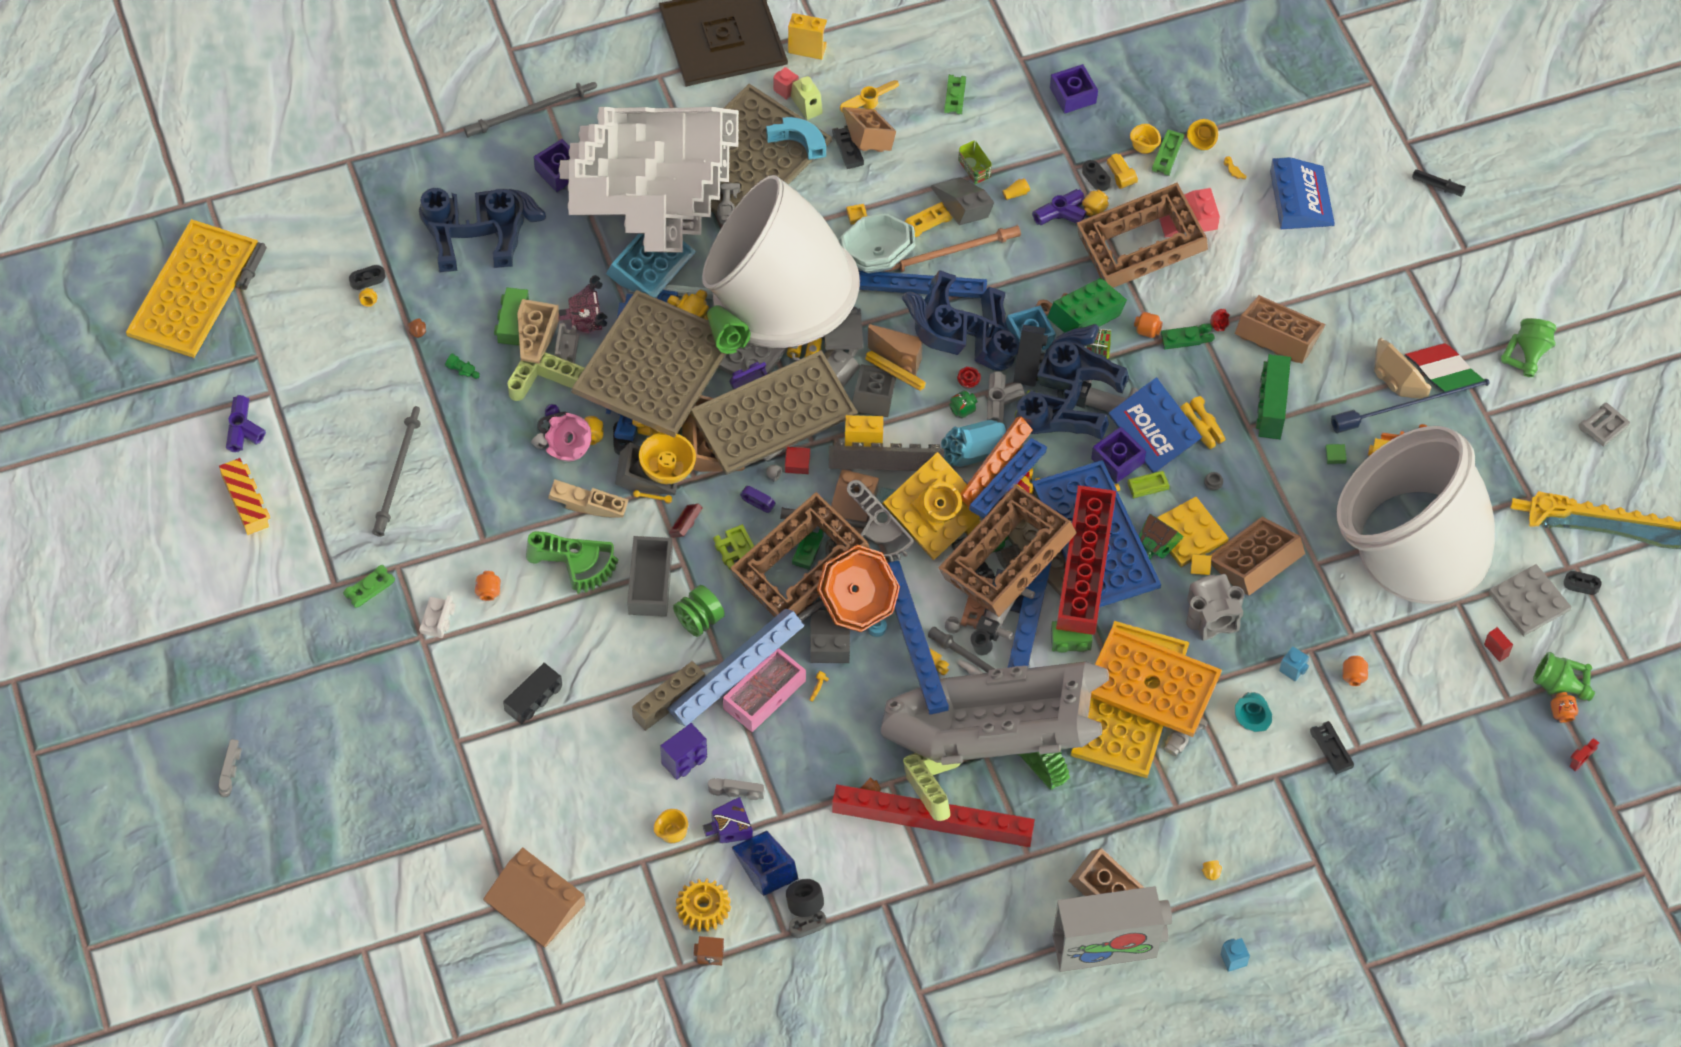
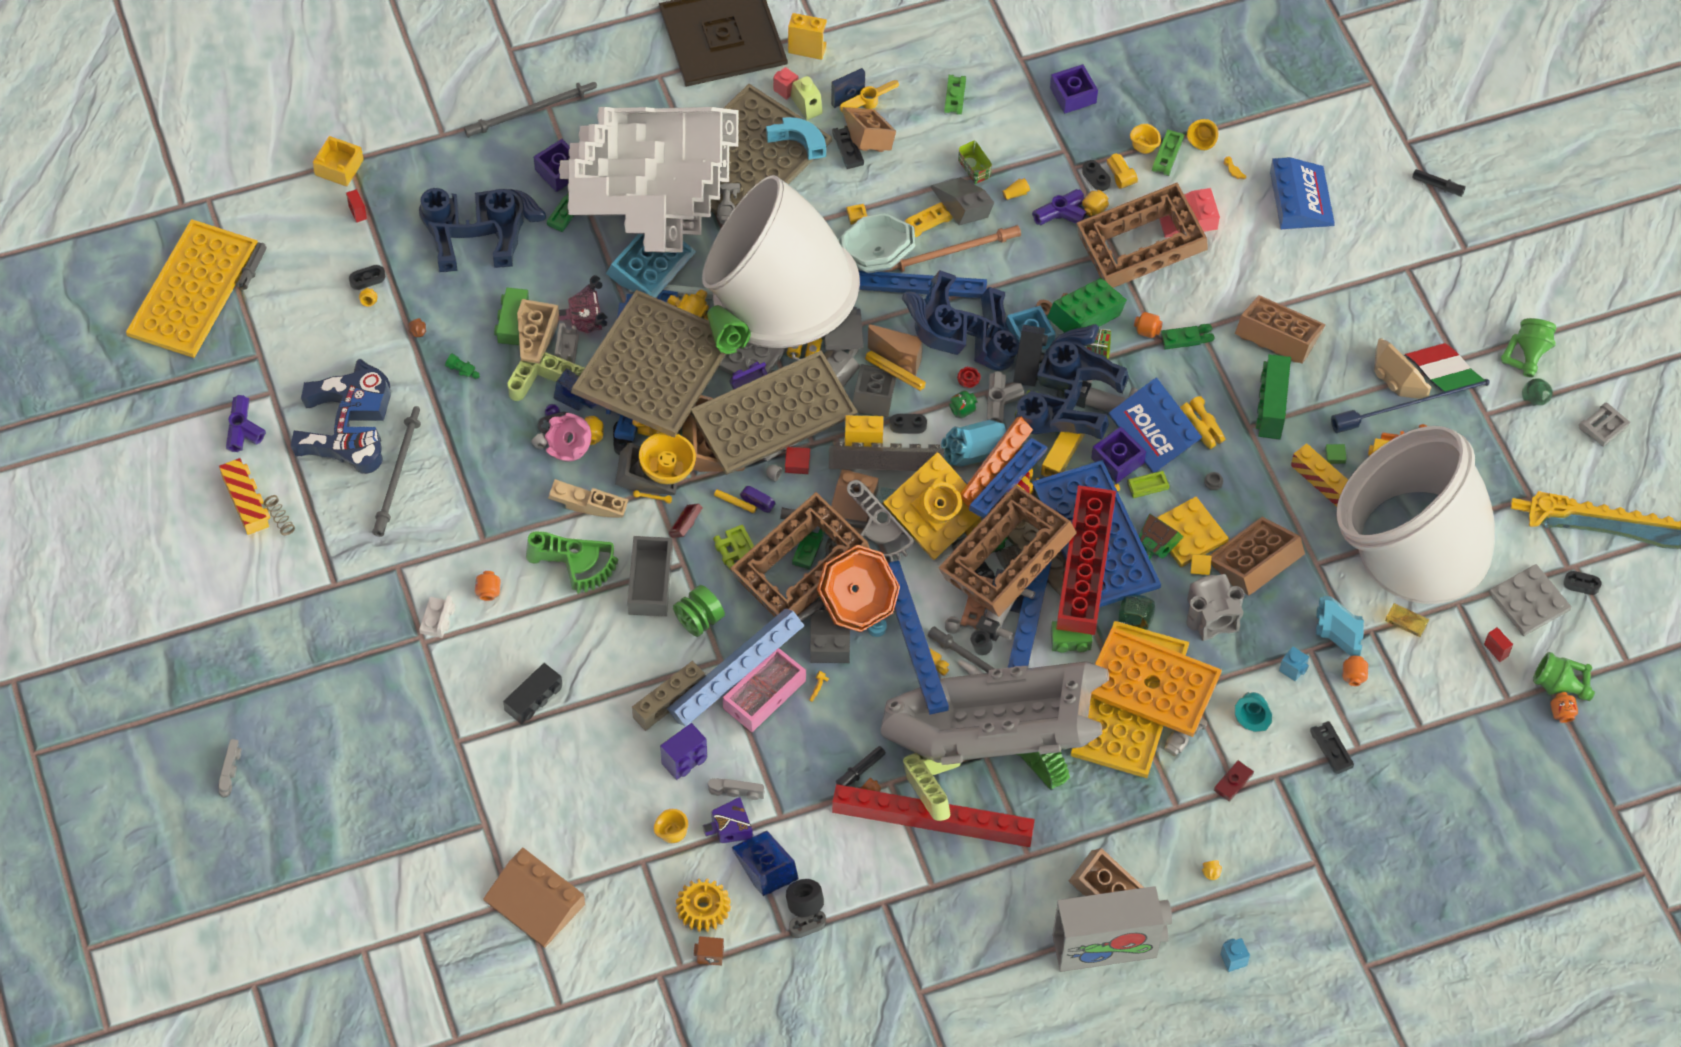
bright green plate [343,565,395,608] -> none
red plate [1210,309,1230,332] -> none
red plate [1569,738,1600,772] -> none
none -> dark tan piece [264,495,295,536]
none -> animal [290,359,391,474]
none -> yellow container [313,136,364,187]
none -> red piece [346,189,367,223]
none -> green hinge [547,192,575,232]
none -> clear blue torso [553,368,596,411]
none -> yellow piece [714,489,757,514]
none -> dark blue plate [831,68,865,108]
none -> black axle [836,746,886,786]
none -> black plate [890,414,927,434]
none -> yellow brick [1041,432,1085,477]
none -> clear green piece [1118,595,1156,630]
none -> dark red plate [1214,760,1254,802]
none -> yellow brick [1291,443,1348,507]
none -> medium azure brick [1316,596,1364,656]
none -> clear yellow plate [1385,603,1429,637]
none -> clear green hair [1522,378,1553,406]

